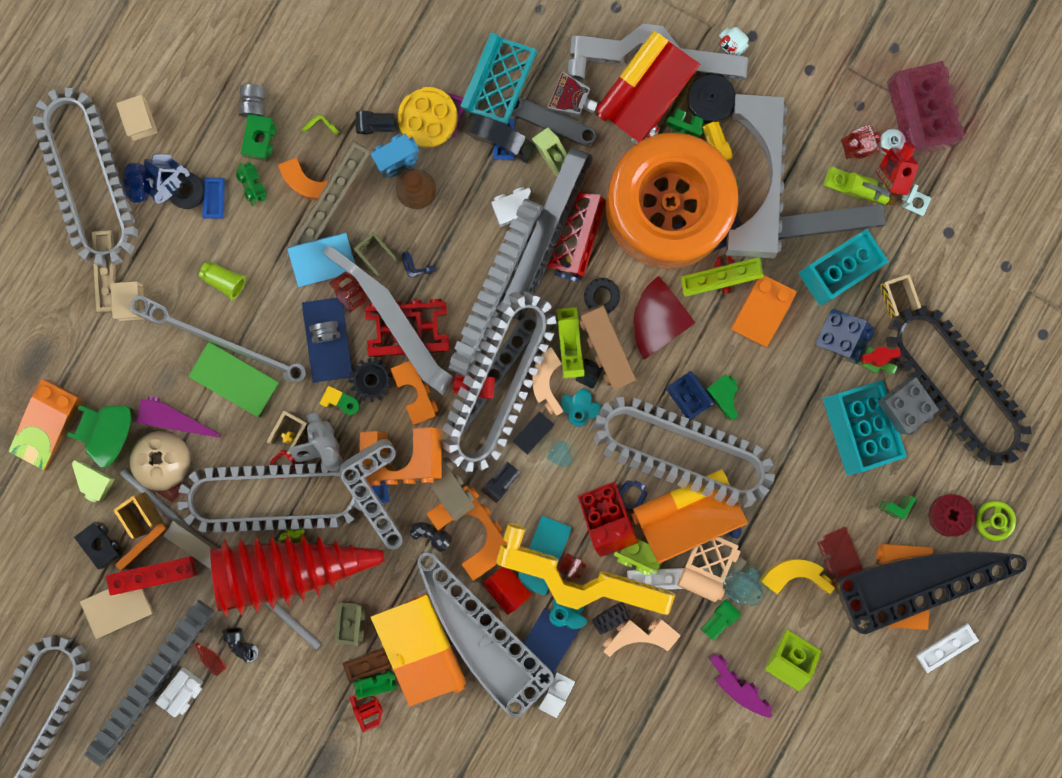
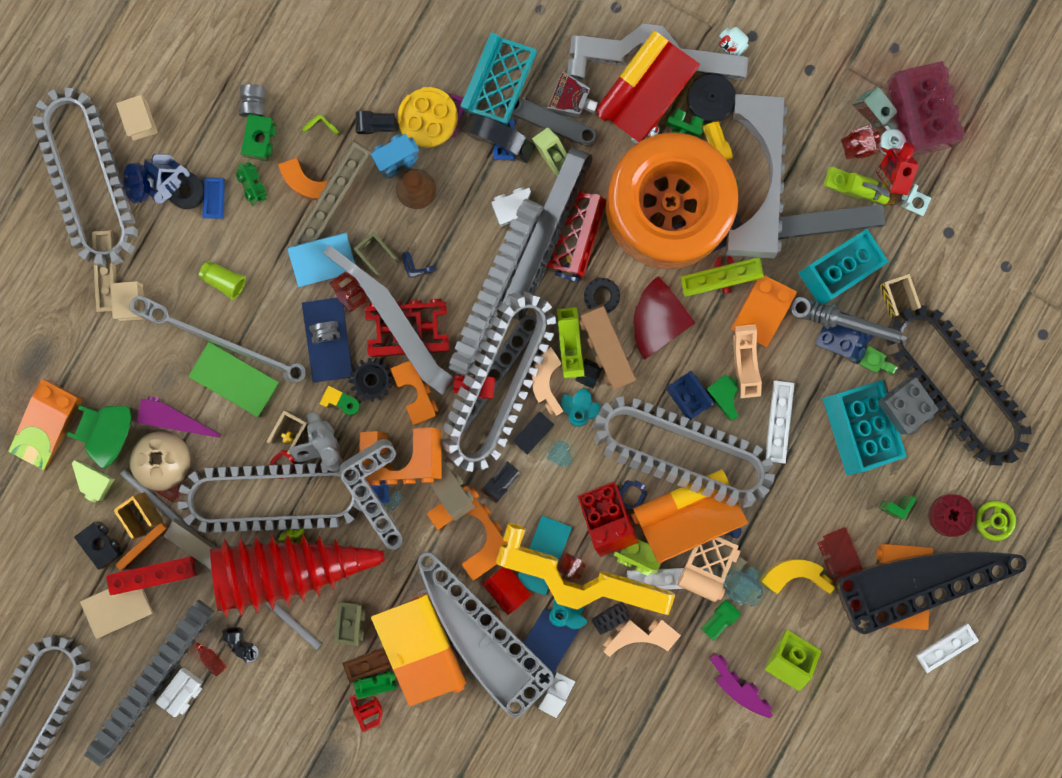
black arm [410,522,452,552] -> none
red piece [860,347,901,367] -> none
none -> clear light blue tile [386,491,404,511]
none -> light nougat arch [733,324,762,398]
none -> white tile [765,381,795,464]
none -> dark grey piece [791,297,909,343]
none -> sand green torso [852,87,899,130]

